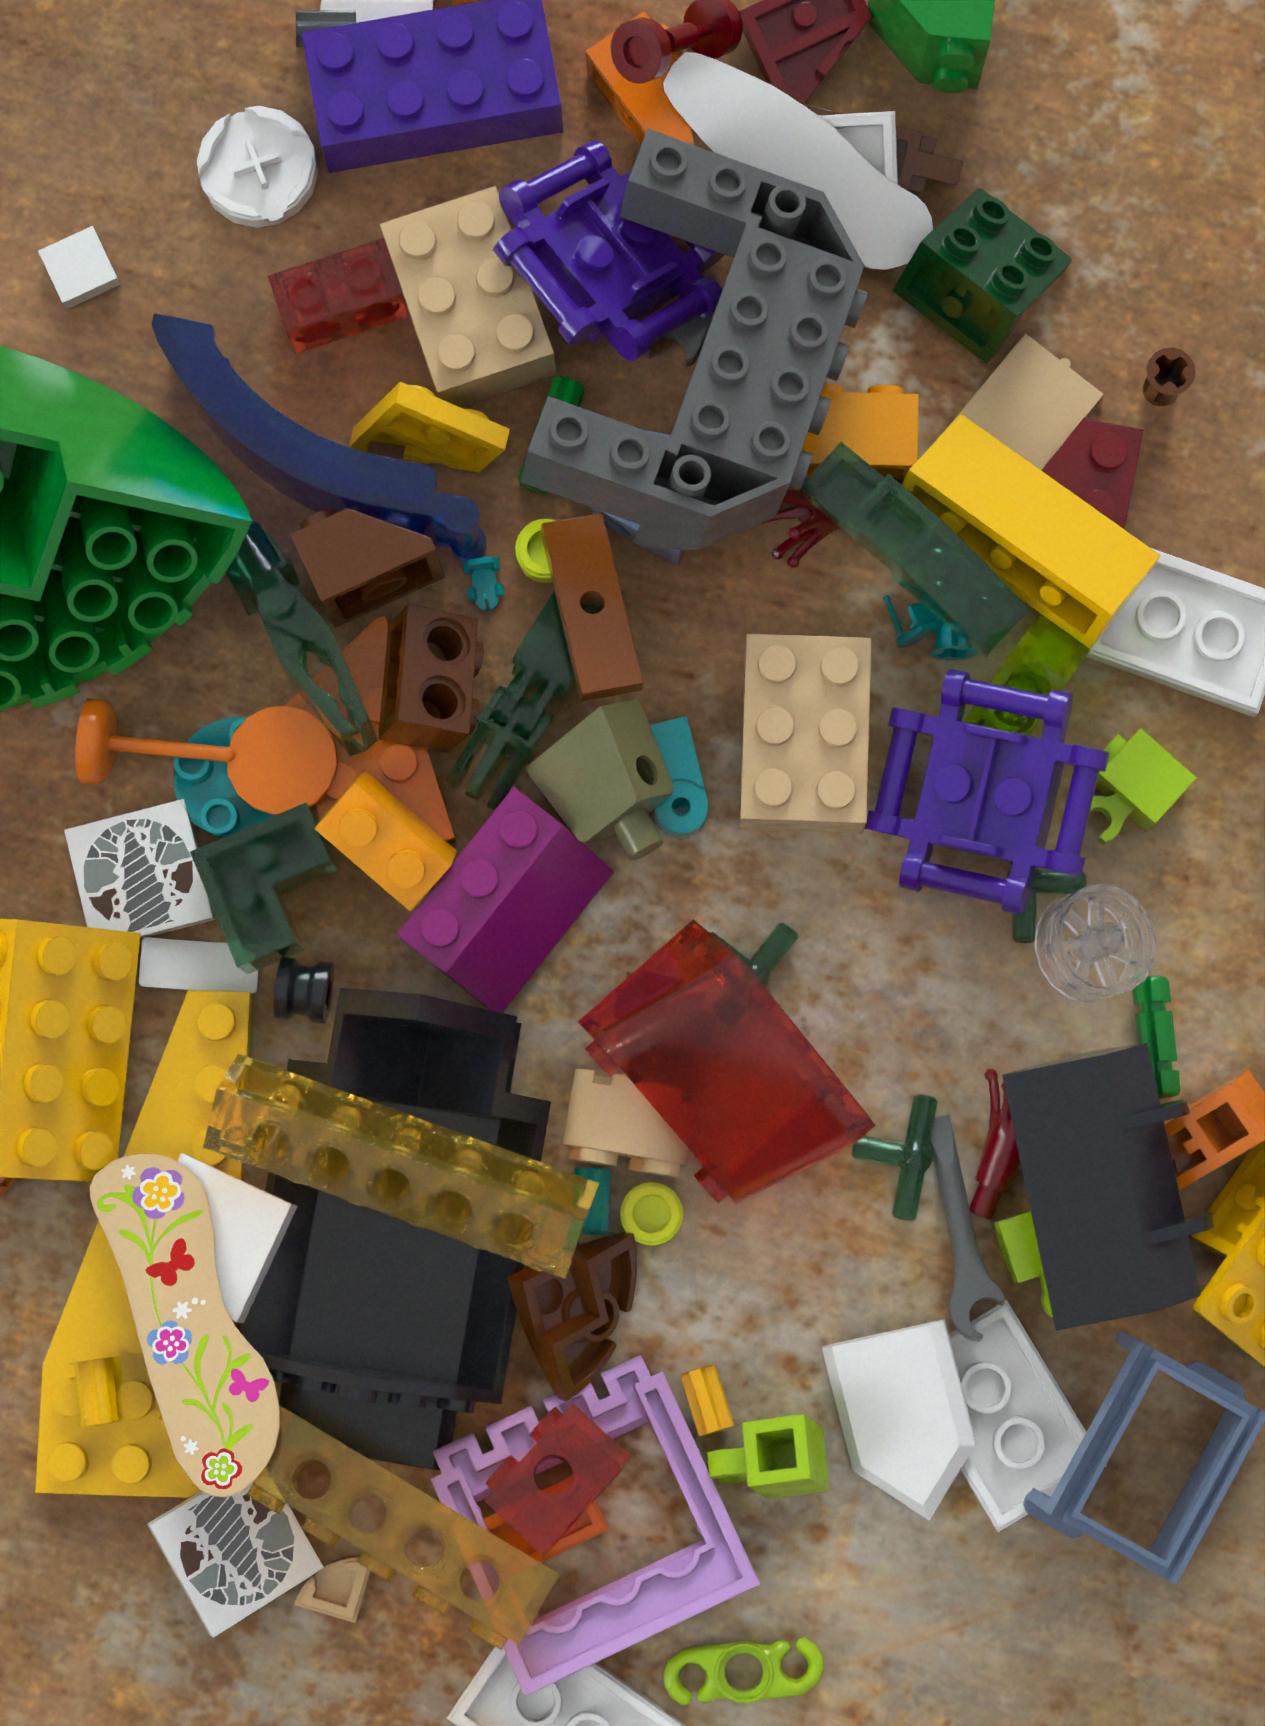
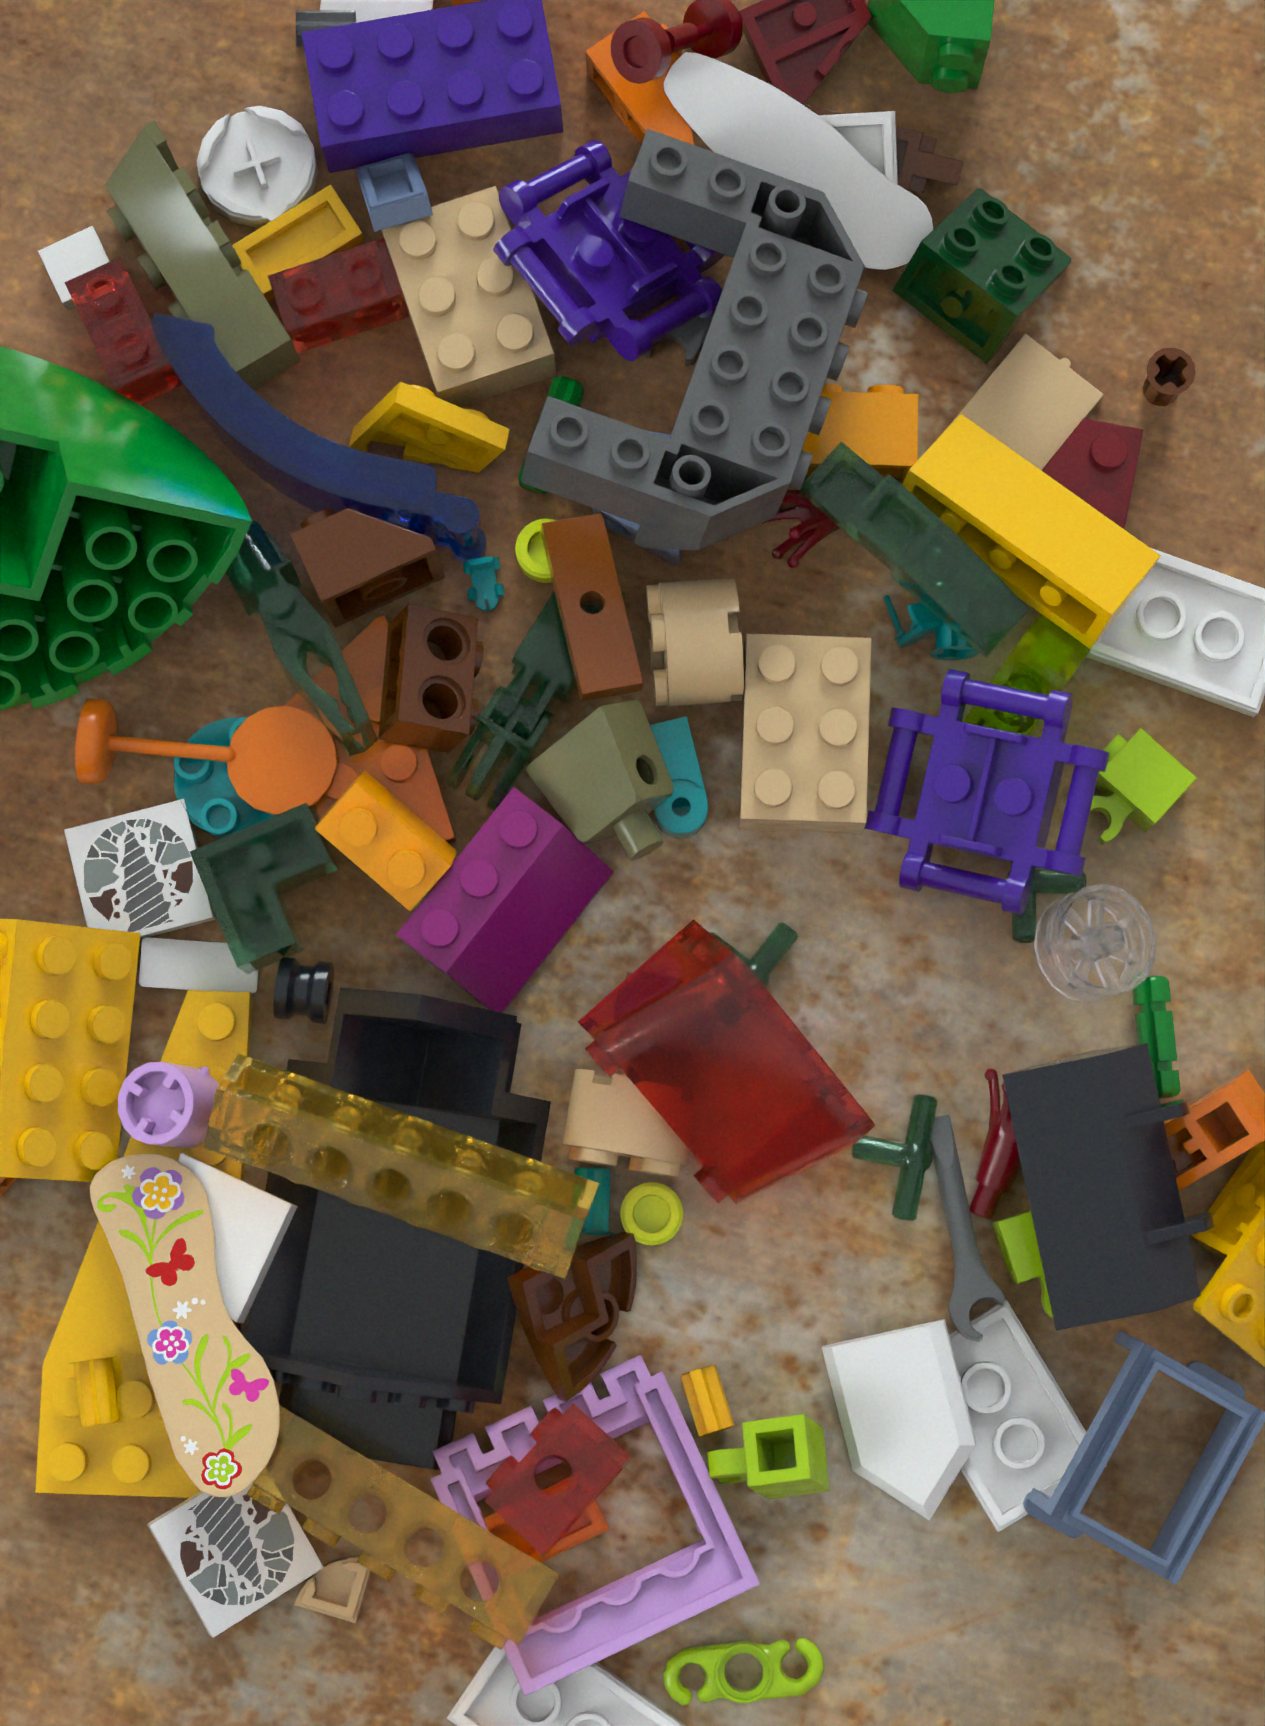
none -> clear red brick [64,257,182,405]
none -> olive wedge [105,120,300,399]
none -> lavender piece [118,1062,224,1148]
none -> yellow tile [232,184,365,301]
none -> sand blue tile [356,153,433,232]
none -> tan brick [646,577,744,707]

